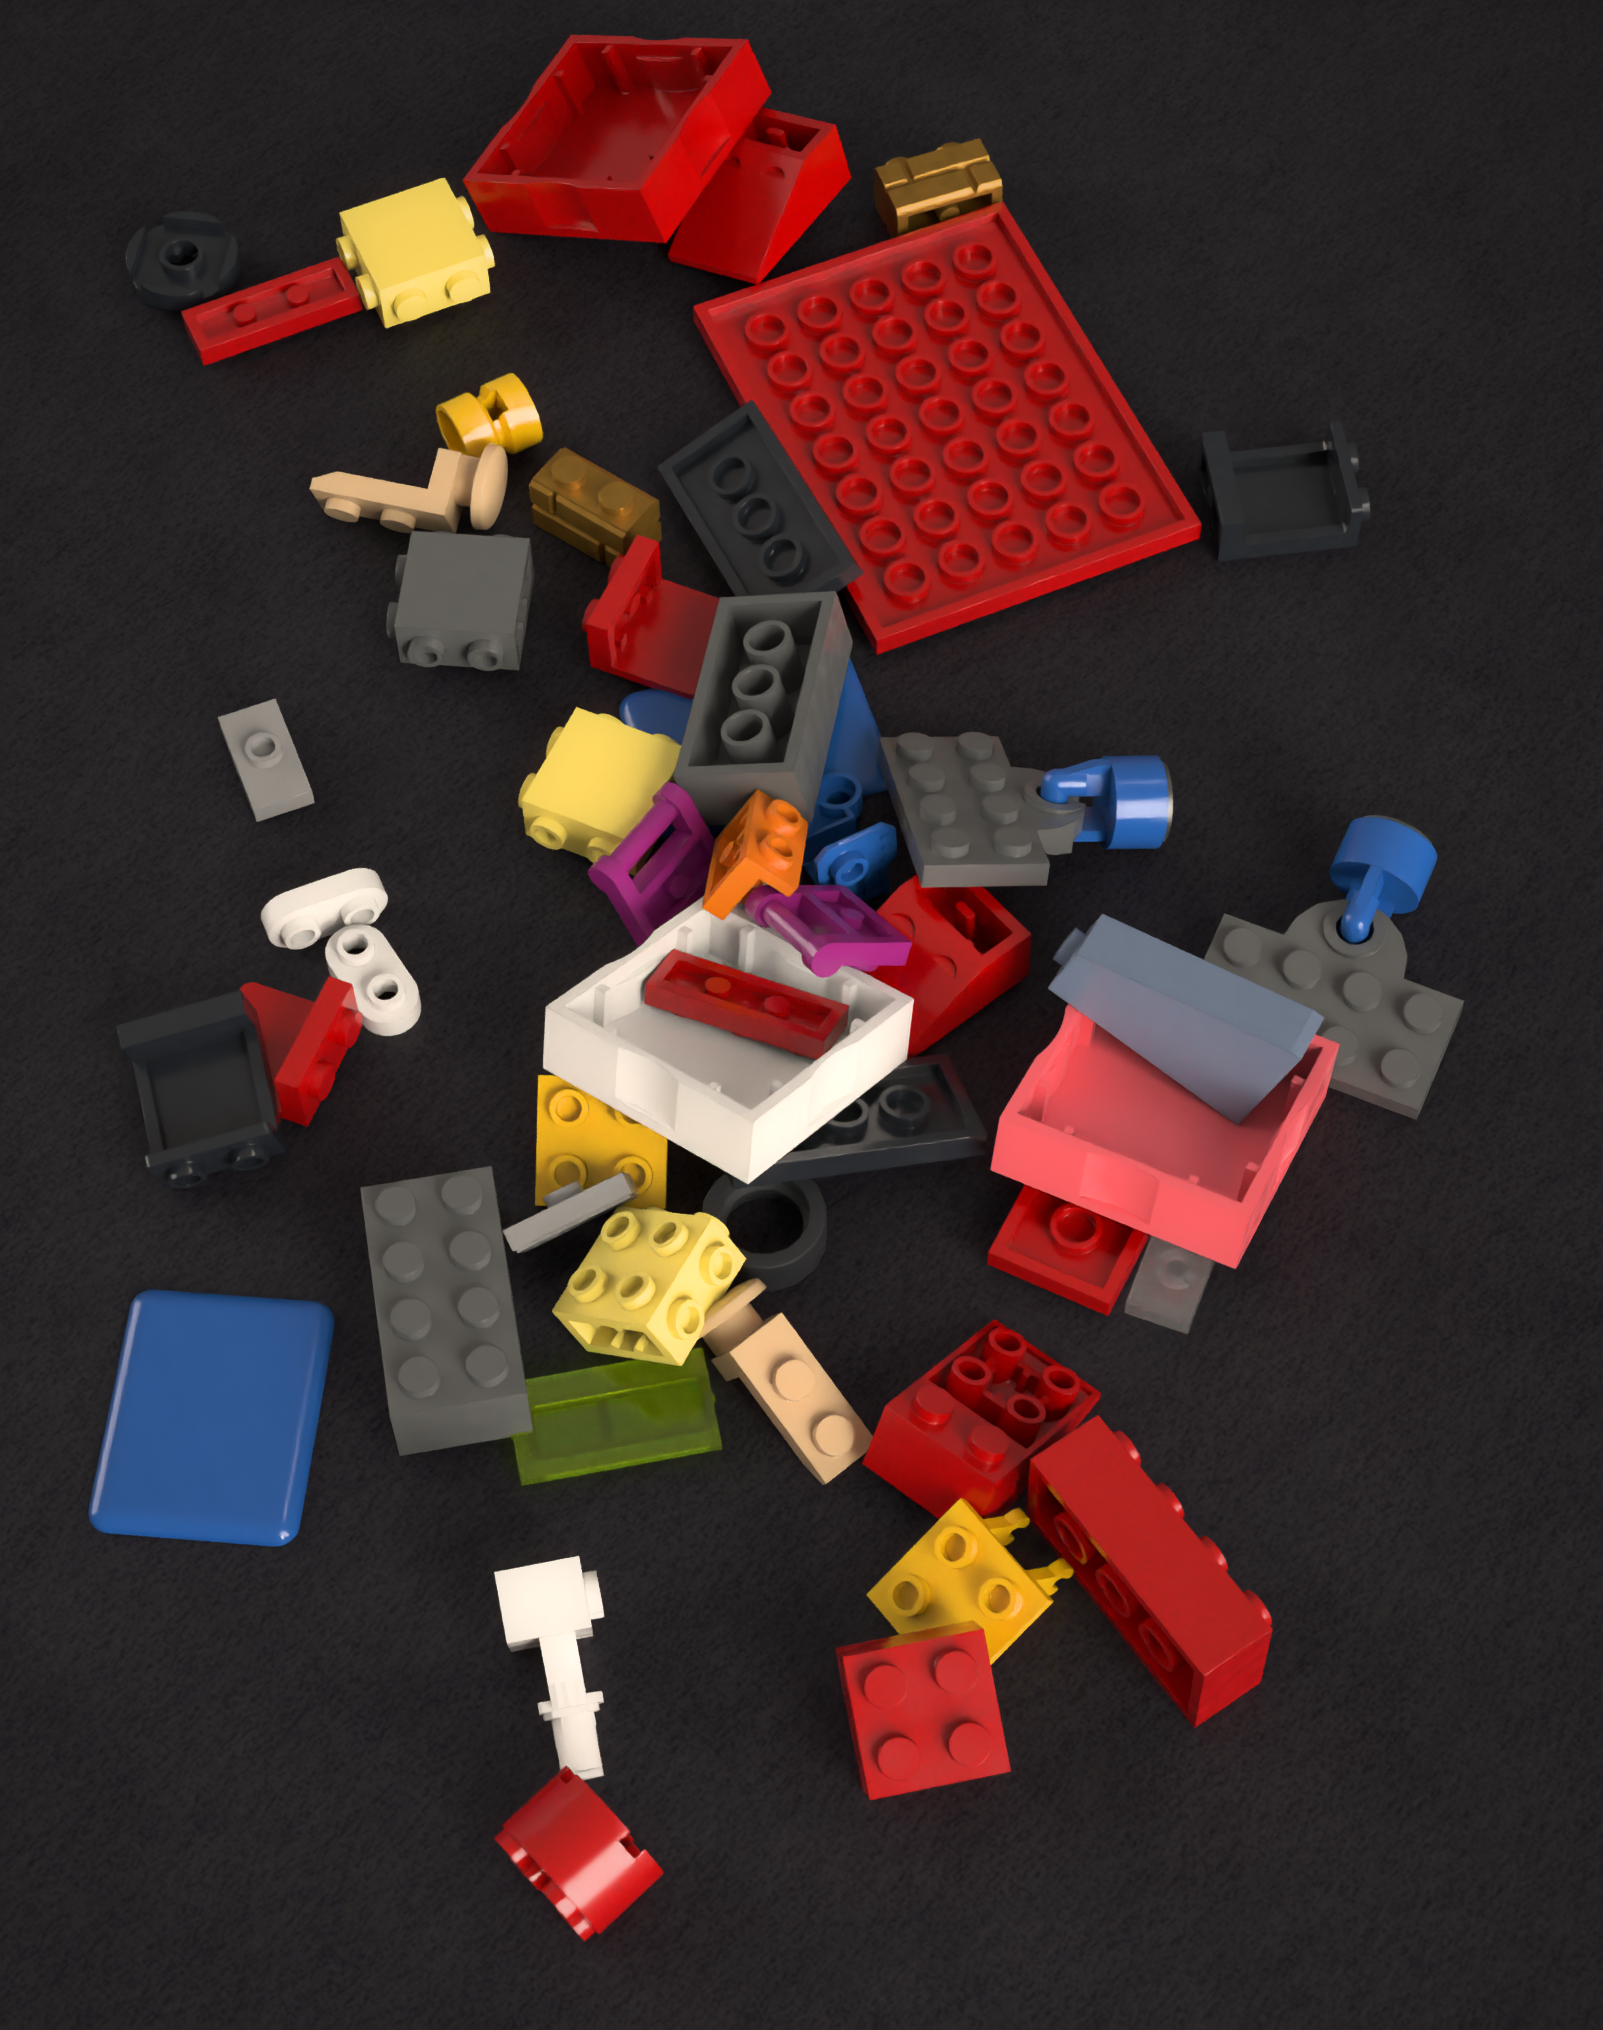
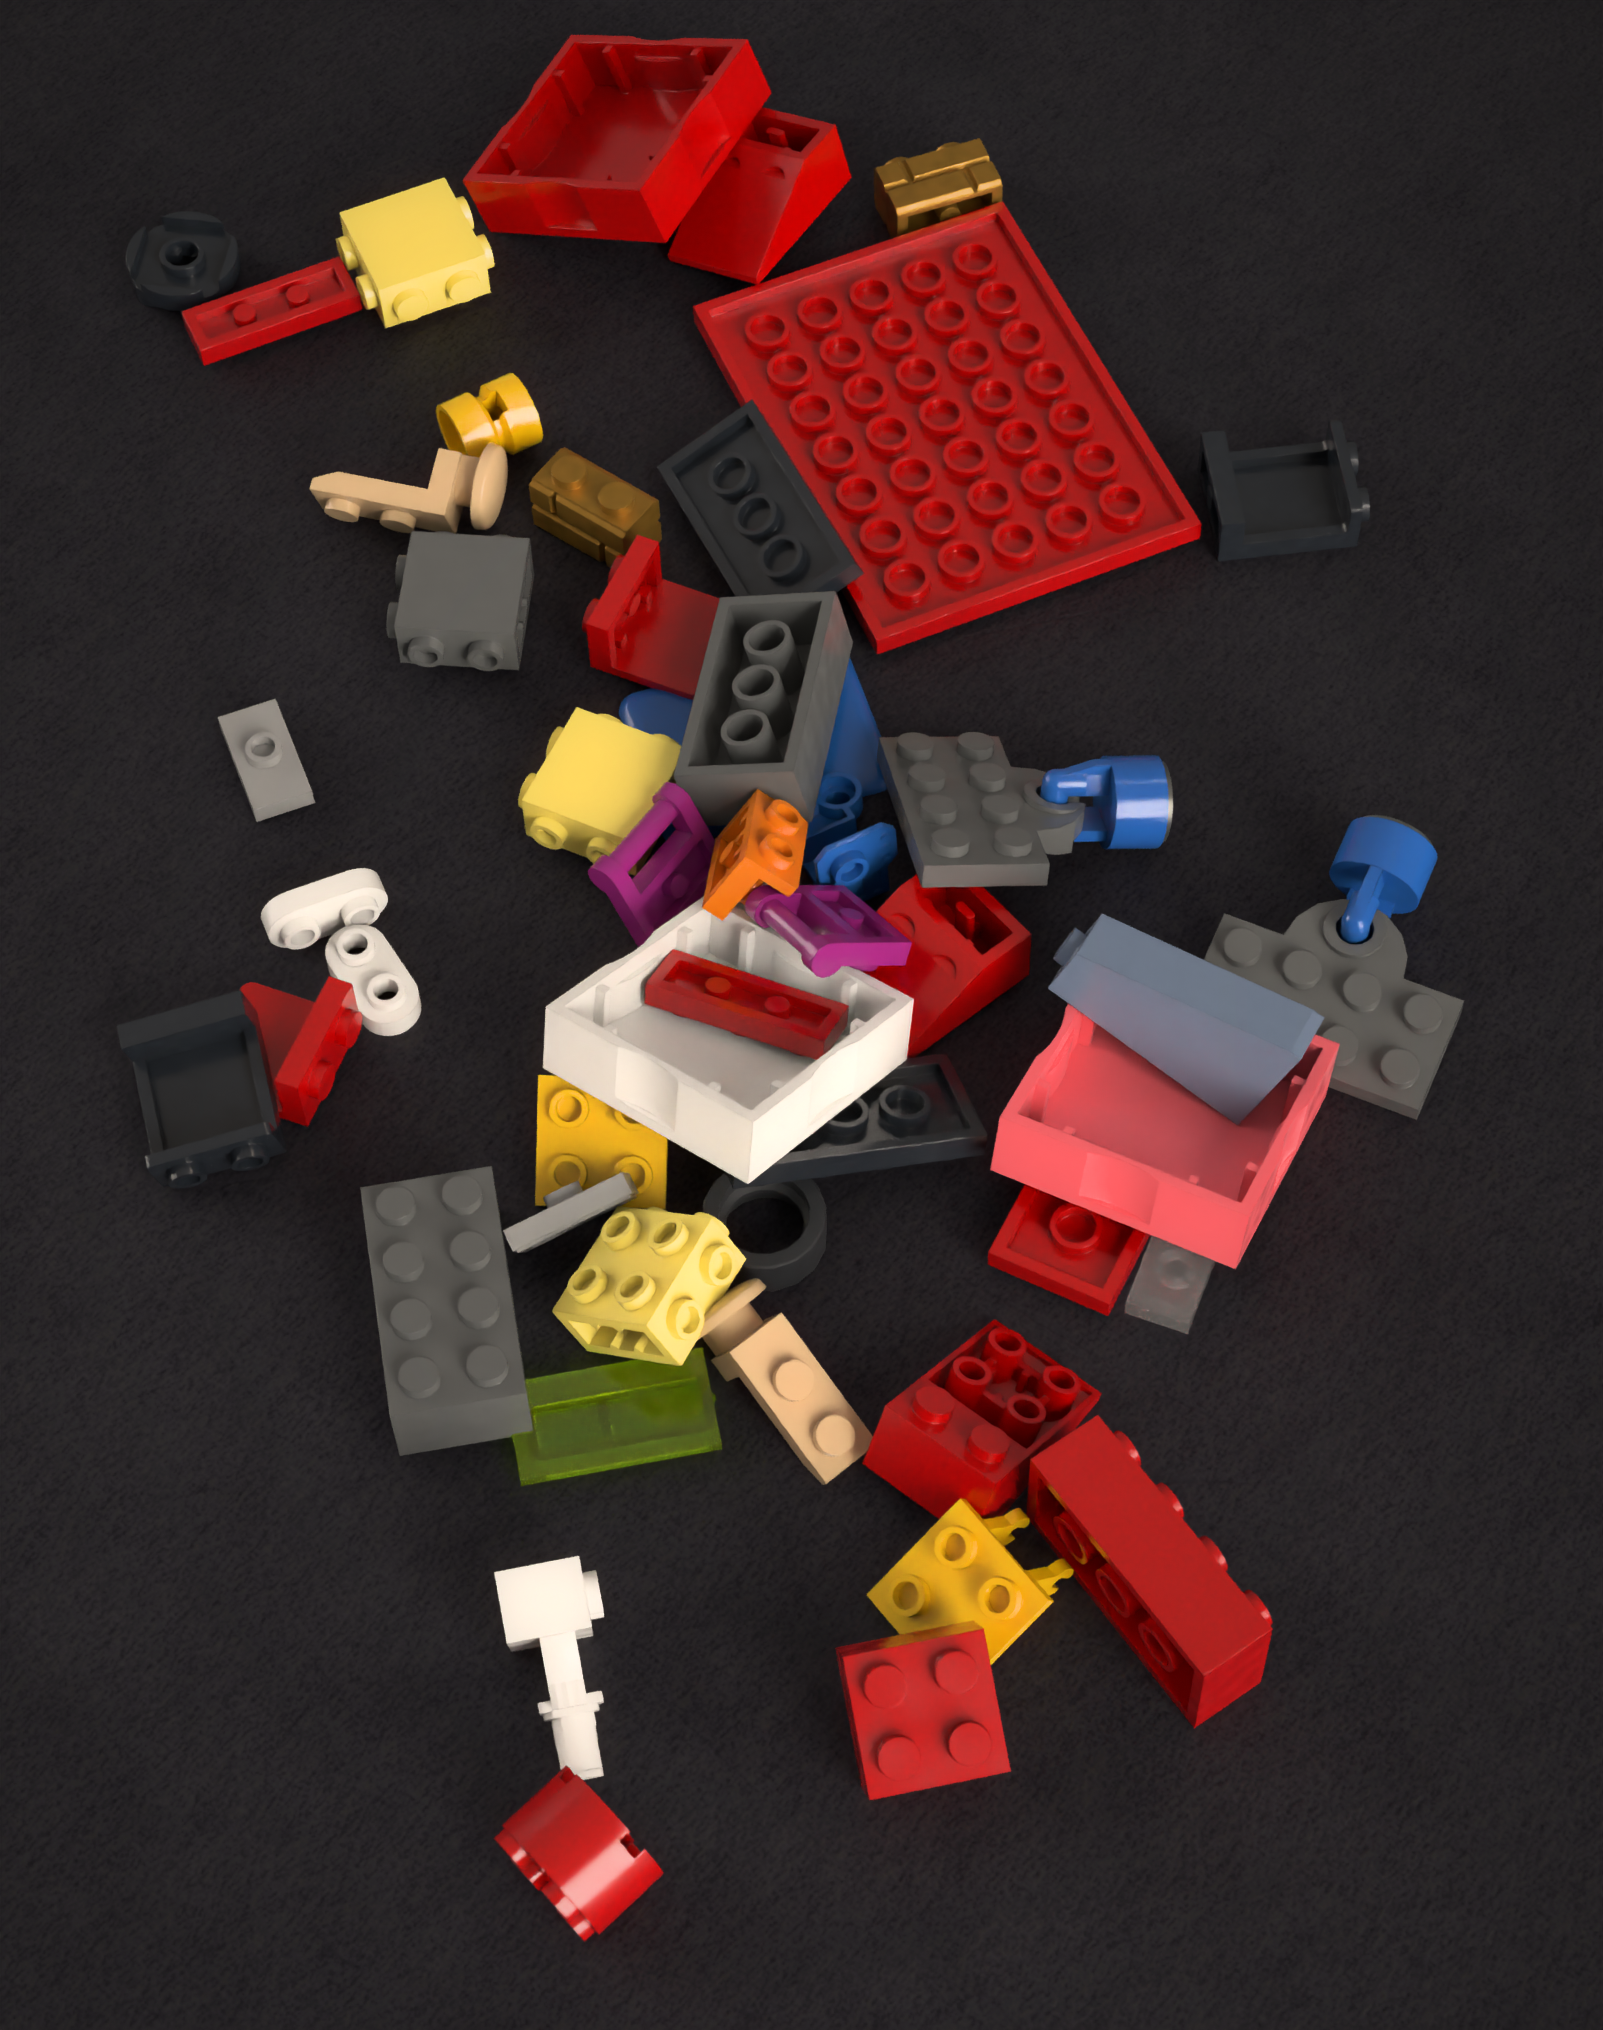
blue piece [88,1289,335,1546] -> none

